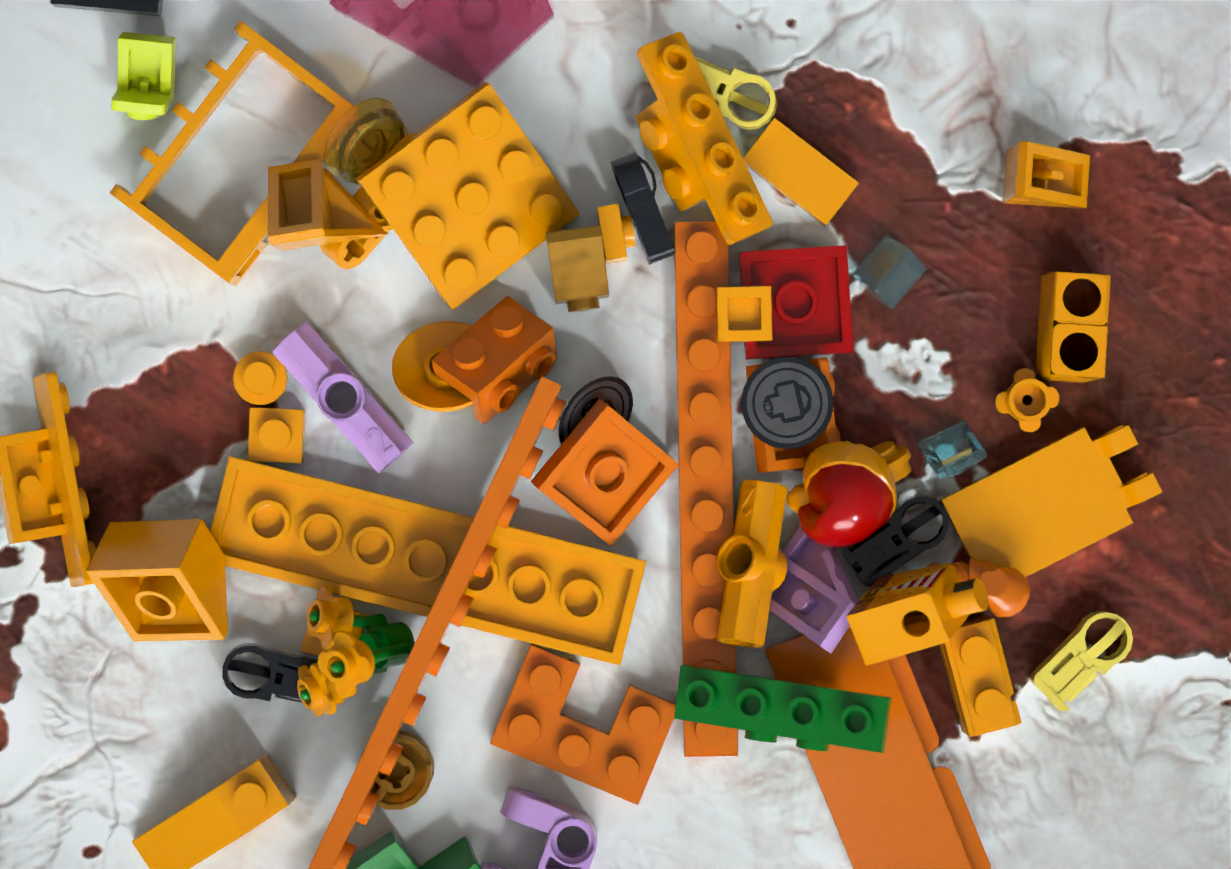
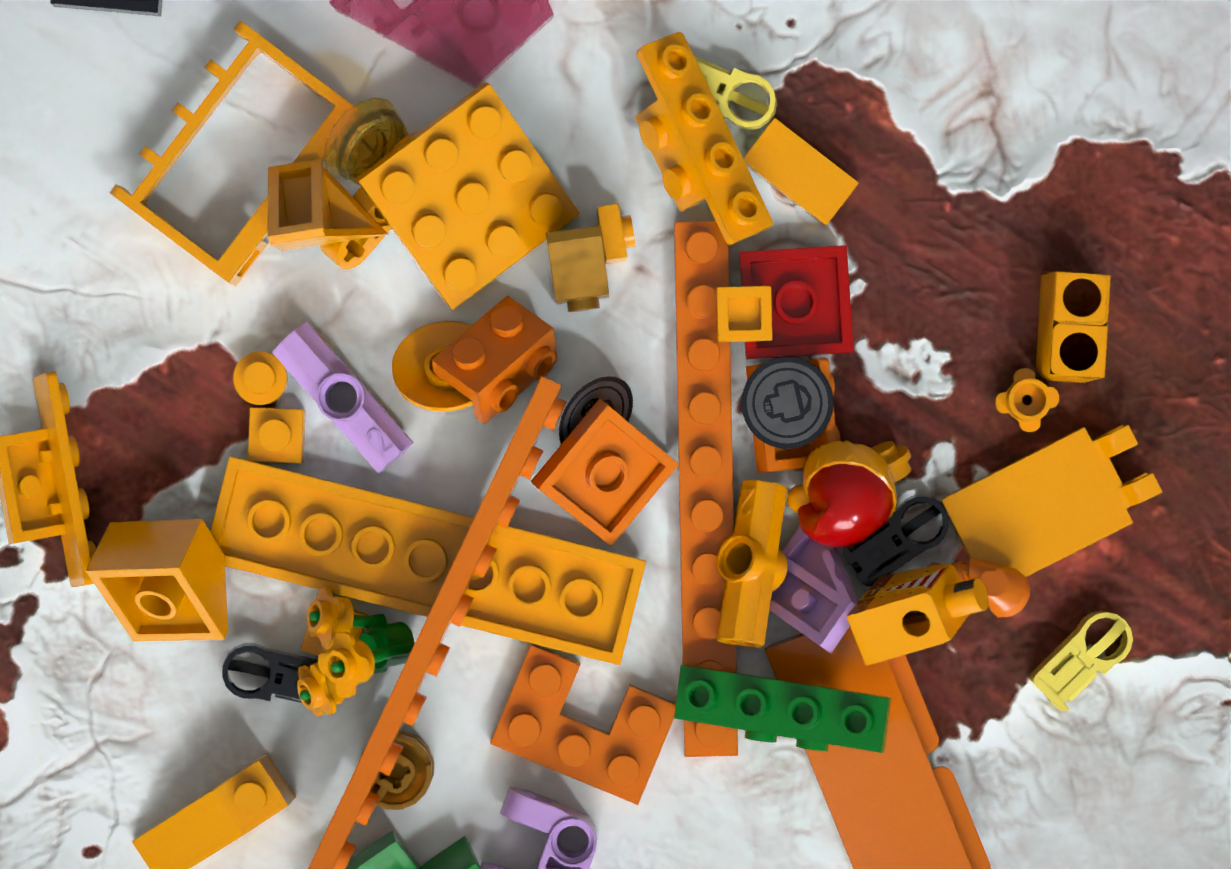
neon yellow bracket [111,32,176,120] -> none
black piece [610,152,675,265] -> none
clear light blue slope [851,235,927,310] -> none
clear light blue slope [917,420,987,480] -> none
light orange brick [939,615,1022,737] -> none
light orange slope [1003,141,1090,208] -> none

